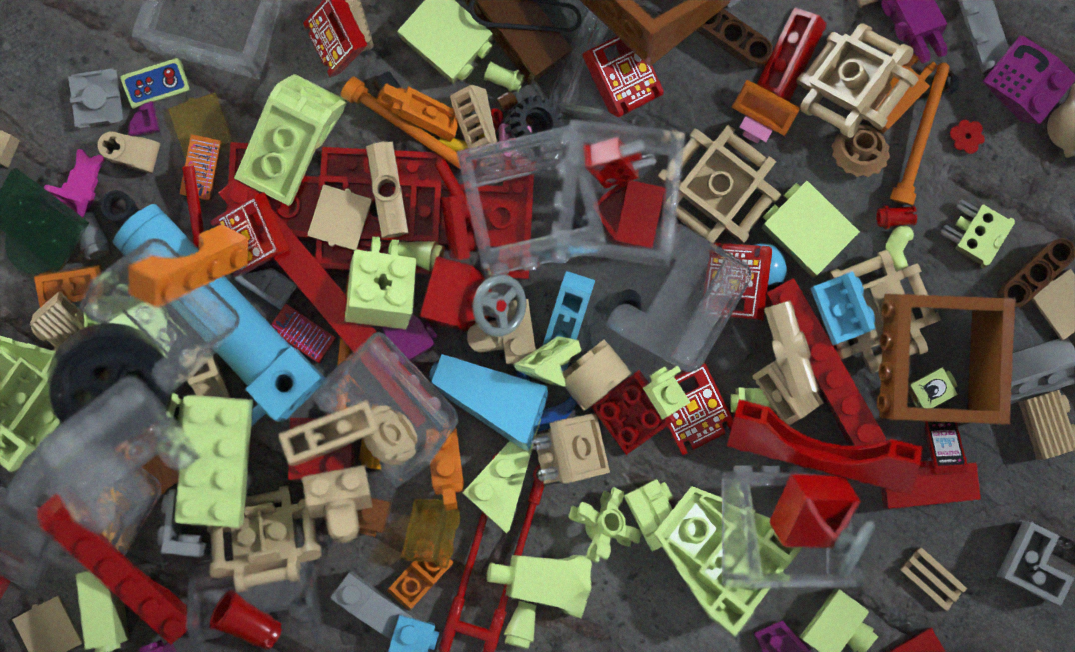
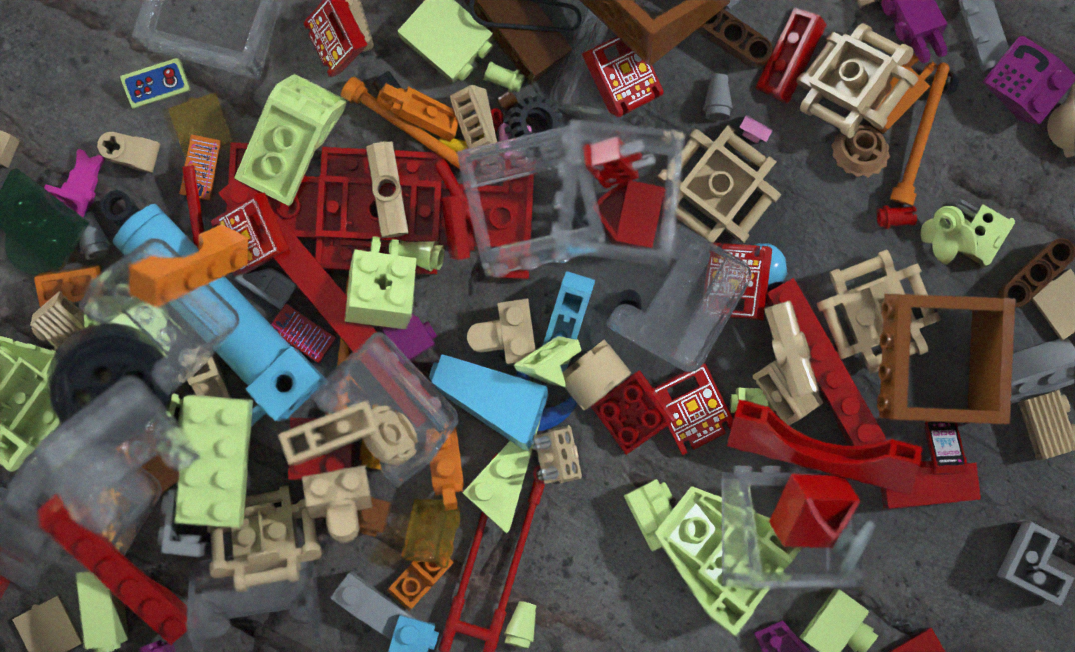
light grey piece [68,69,124,128] -> none
magenta tile [128,101,160,137] -> none
red plant [210,589,282,650] -> none
tan piece [307,184,372,250] -> none
red piece [420,256,526,337] -> none
yellowish green piece [487,555,591,618] -> none
tan tile [549,413,610,484] -> none
yellowish green pin [568,487,642,563] -> none
yellowish green bracket [643,366,690,420] -> none
orange tile [731,80,800,136] -> none
yellowish green brick [761,181,860,278] -> none
medium azure bracket [810,271,875,345] -> none
yellowish green arm [885,226,914,271] -> none
tan tile [899,547,967,611] -> none
yellowish green brick [908,367,958,408] -> none
red plant [950,119,985,154] -> none
none -> light grey cone [703,74,733,121]
none -> yellowish green plate [920,206,977,265]

